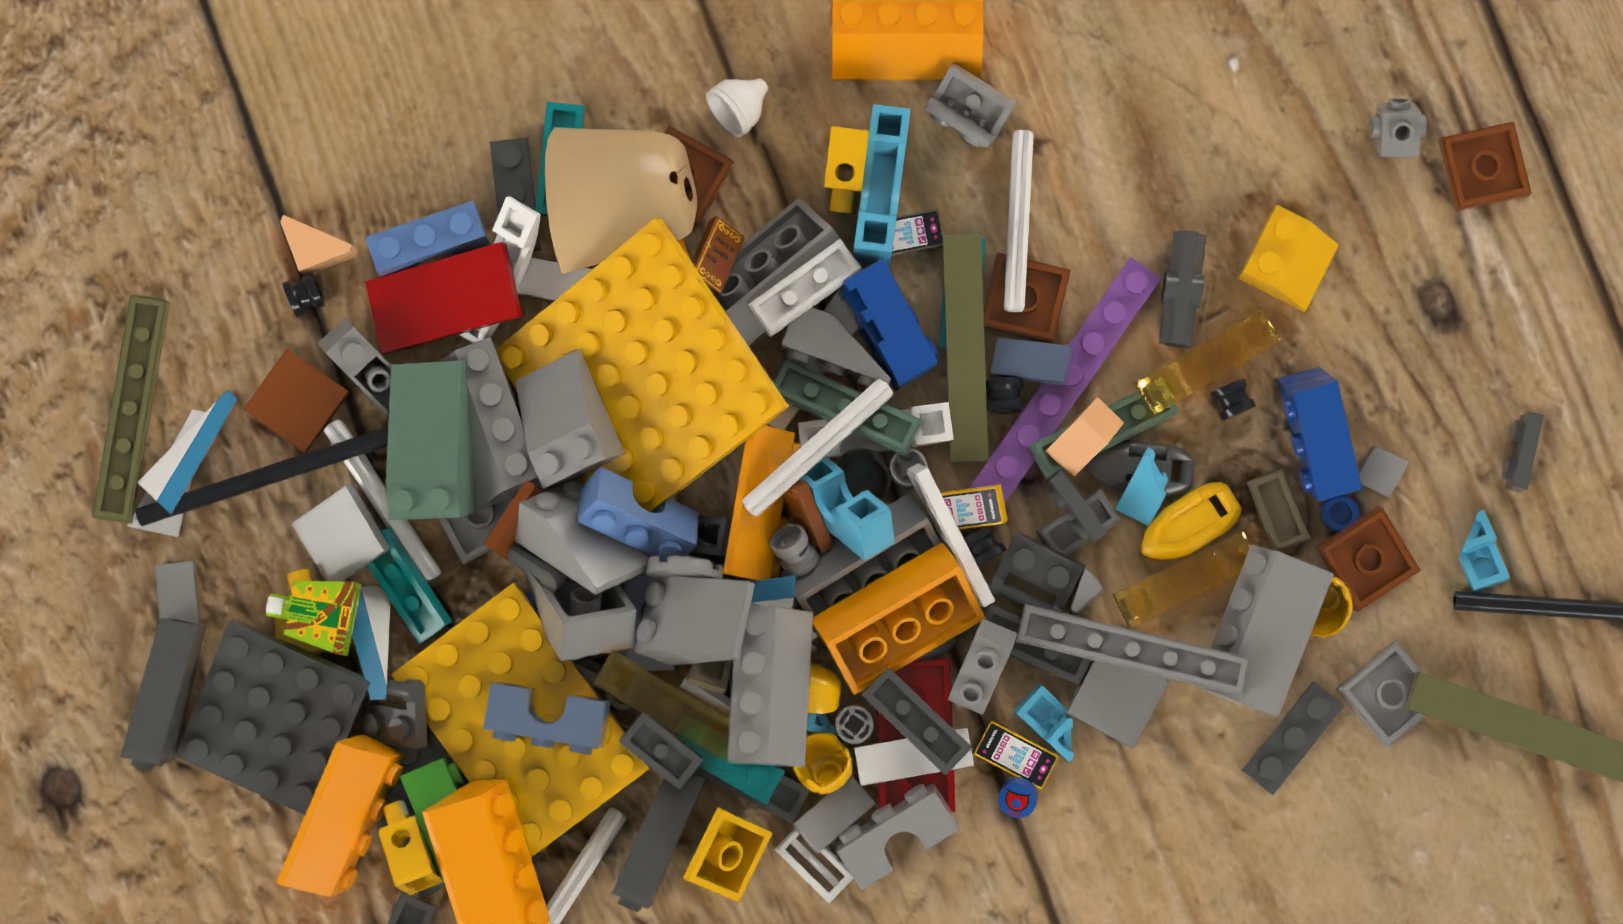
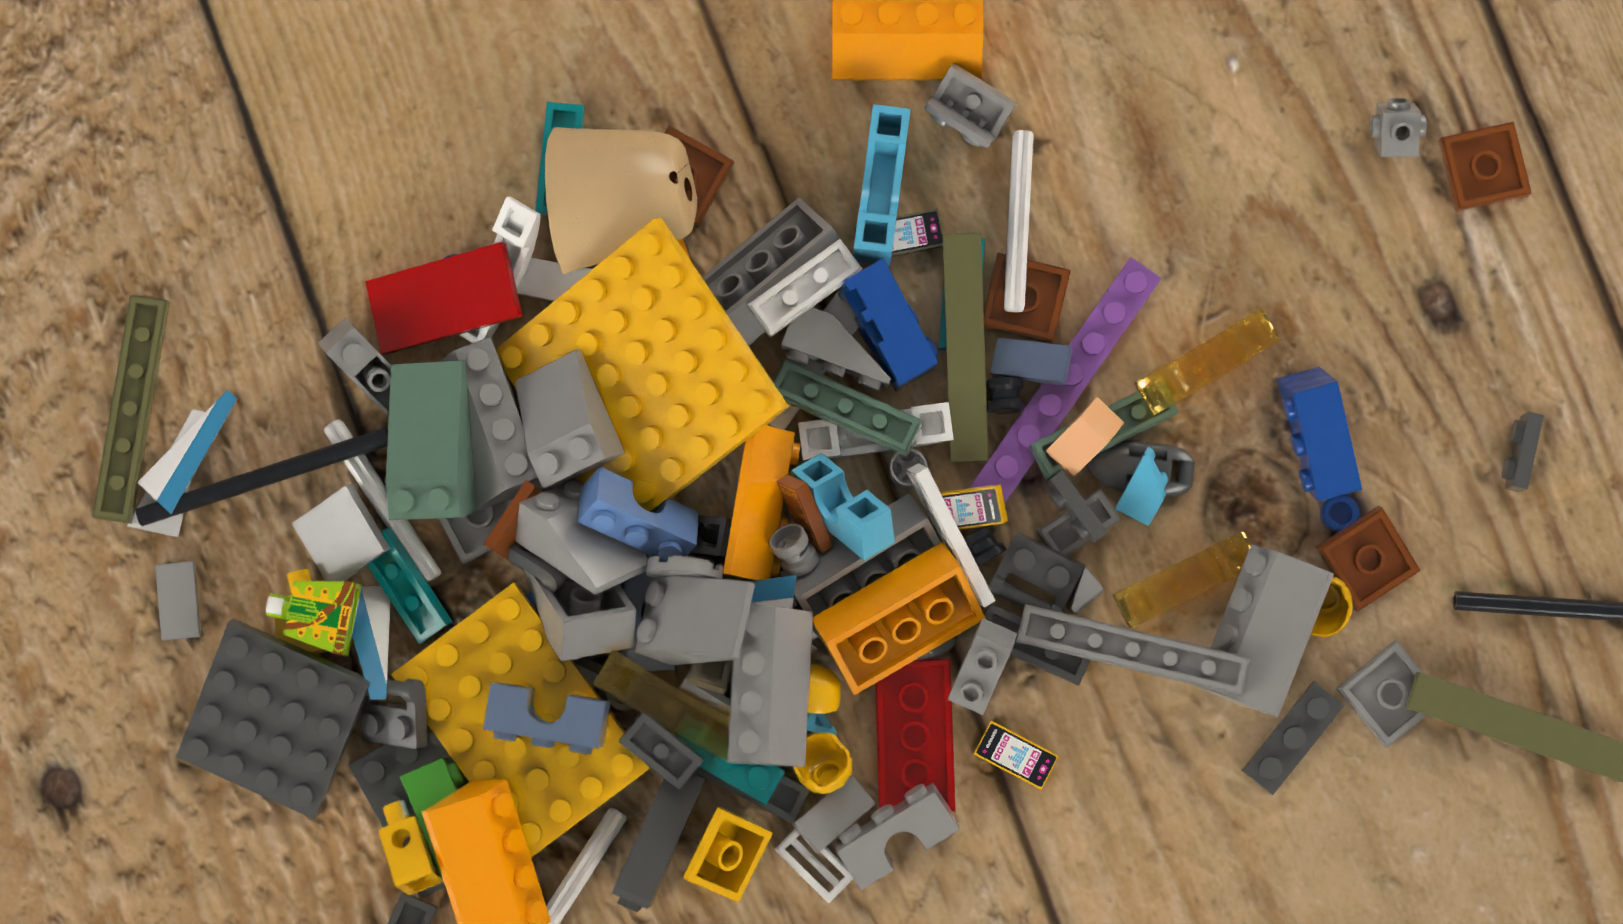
dark grey slope [120,617,206,770] -> none
dark orange tile [243,348,350,453] -> none
light orange slope [276,734,404,897] -> none
light nougat slope [280,215,358,274] -> none
black wheel [282,271,326,317] -> none
medium blue arch [365,201,490,277] -> none
dark grey plate [490,137,541,251] -> none
dark orange tile [691,216,745,298] -> none
white helmet [706,78,768,138] -> none
white axle [742,379,893,517] -> none
yellow torso [824,126,869,214] -> none
light grey wheel [835,706,873,744] -> none
clear smoke hair [836,448,892,501] -> none
white tile [854,728,974,786] -> none
dark grey plate [862,667,972,776] -> none
blue tile [998,777,1038,818] -> none
medium azure slope [1013,683,1074,762] -> none
light grey tile [1065,660,1169,749] -> none
yellow piece [1141,482,1242,560] -> none
dark grey piece [1159,230,1207,348] -> none
black wheel [1210,379,1256,421] -> none
yellow slope [1237,205,1339,312] -> none
dark tan tile [1245,468,1311,551] -> none
light grey slope [1359,446,1409,498] -> none
medium azure slope [1458,510,1510,593] -> none

